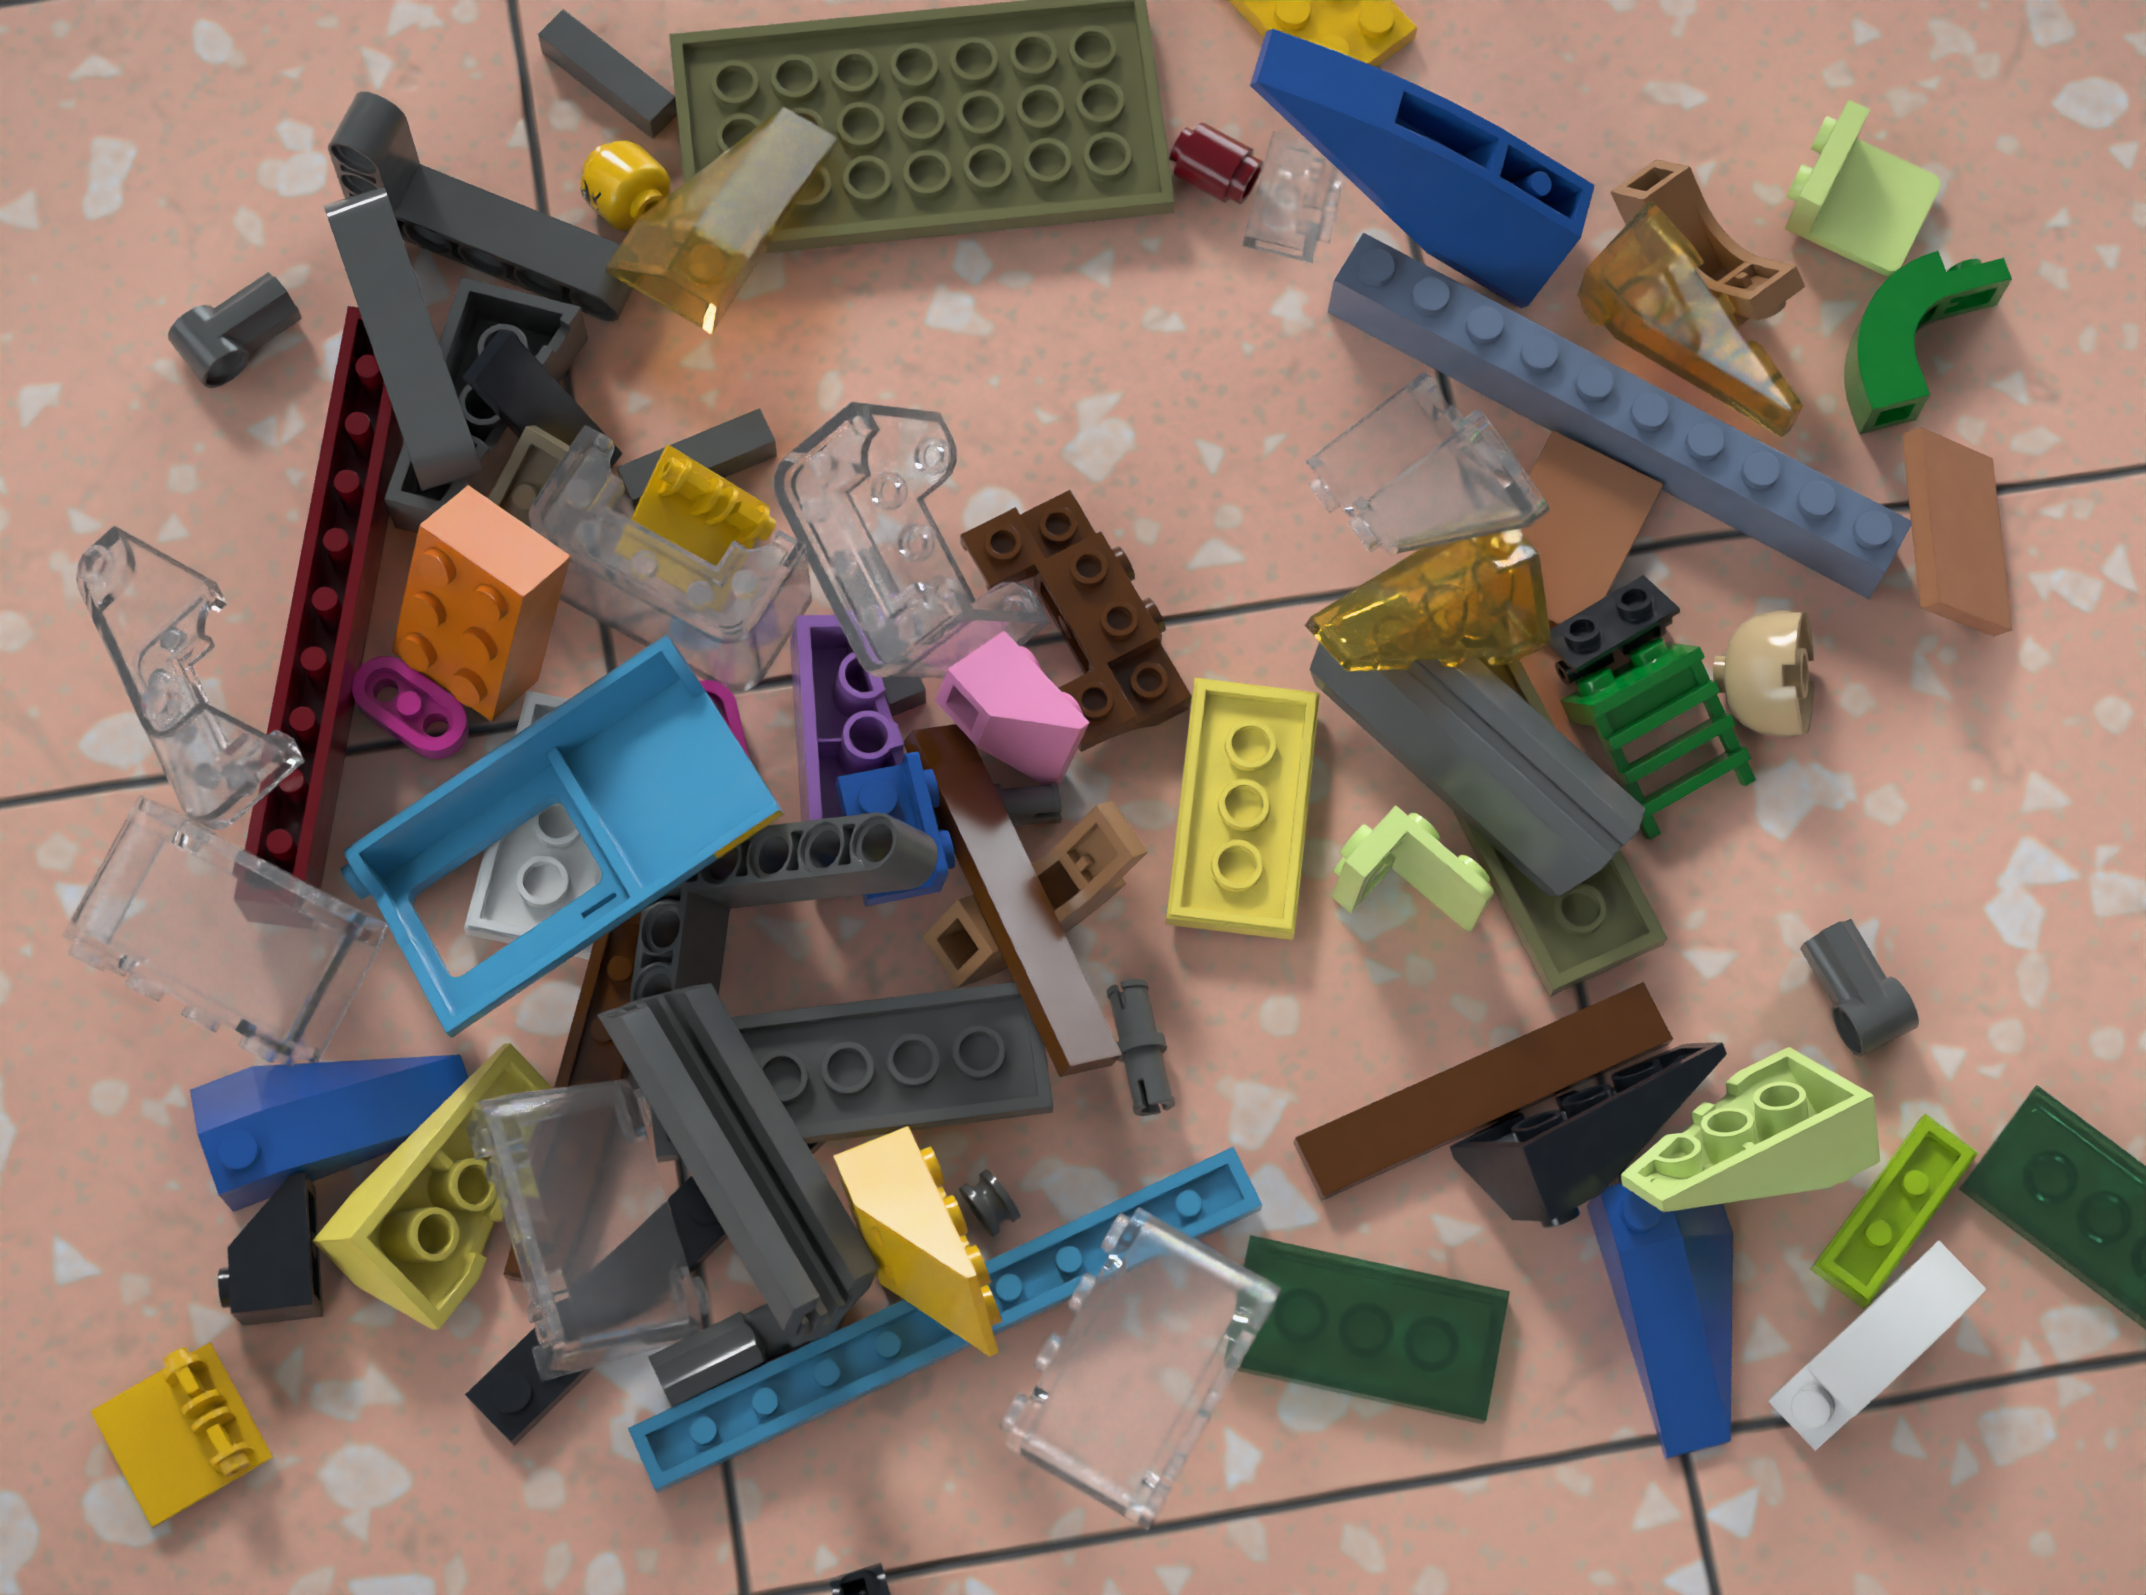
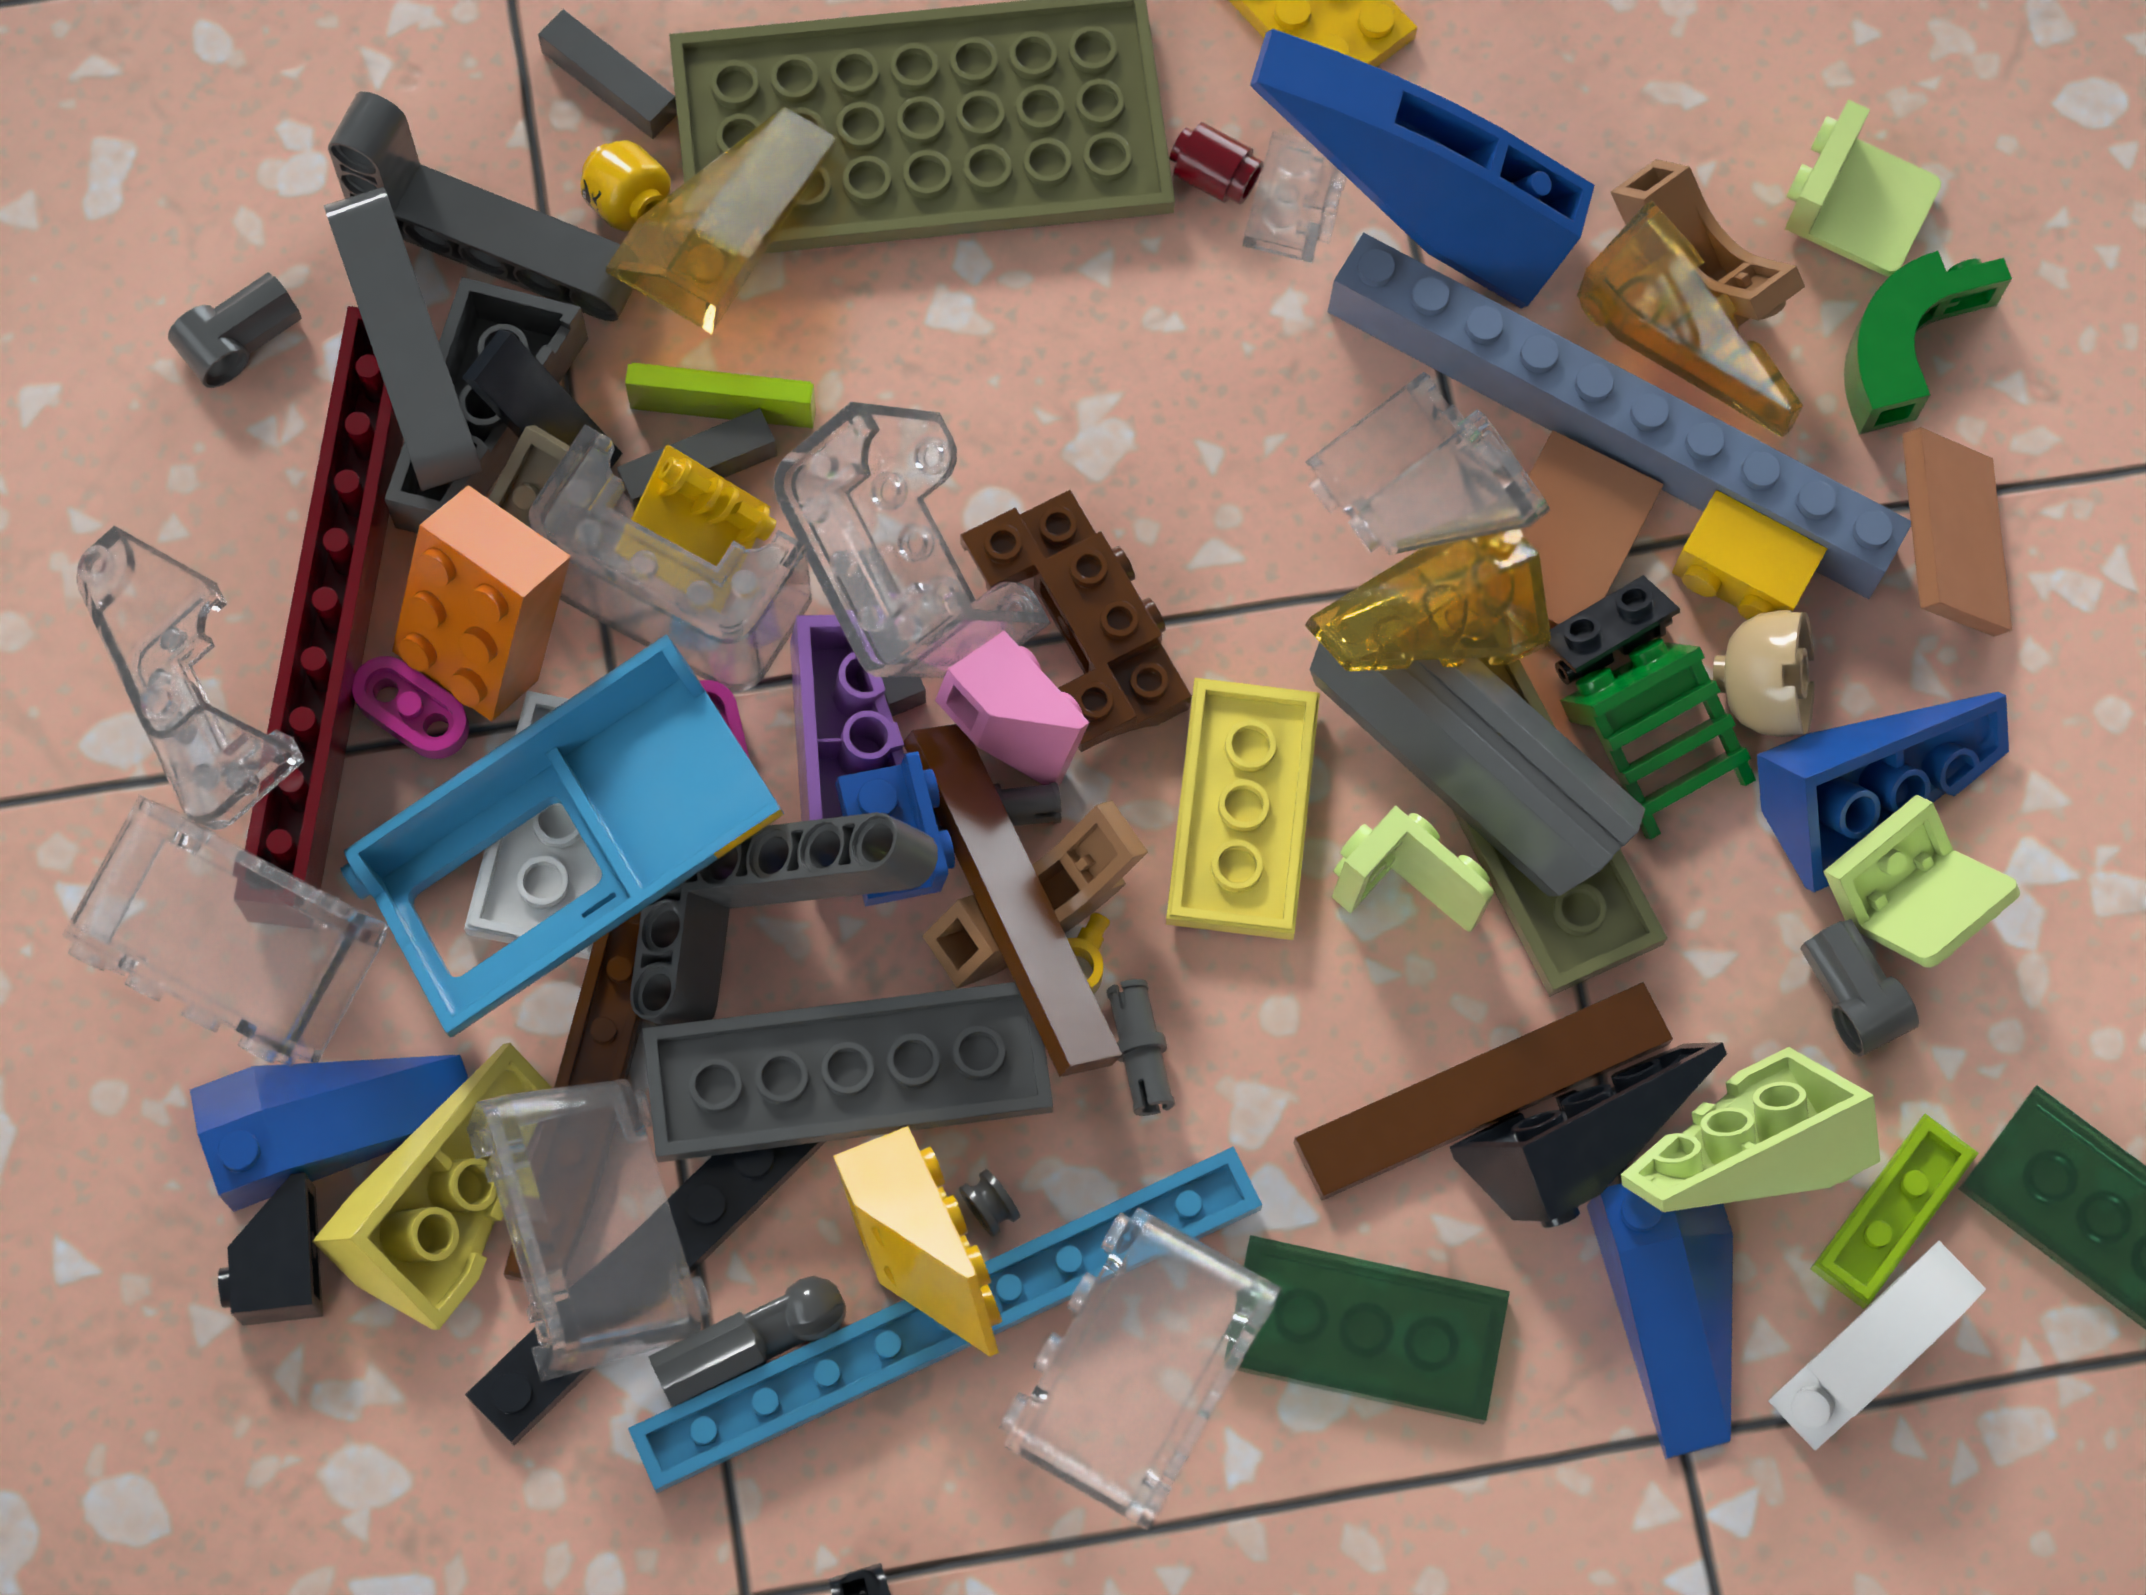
yellow hinge [90,1342,274,1528] -> none
dark grey piece [598,983,880,1348] -> none
none -> lime tile [625,363,816,429]
none -> yellow piece [1067,912,1110,994]
none -> yellow brick [1671,490,1828,620]
none -> blue wedge [1757,692,2009,892]
none -> yellowish green bracket [1823,795,2020,967]

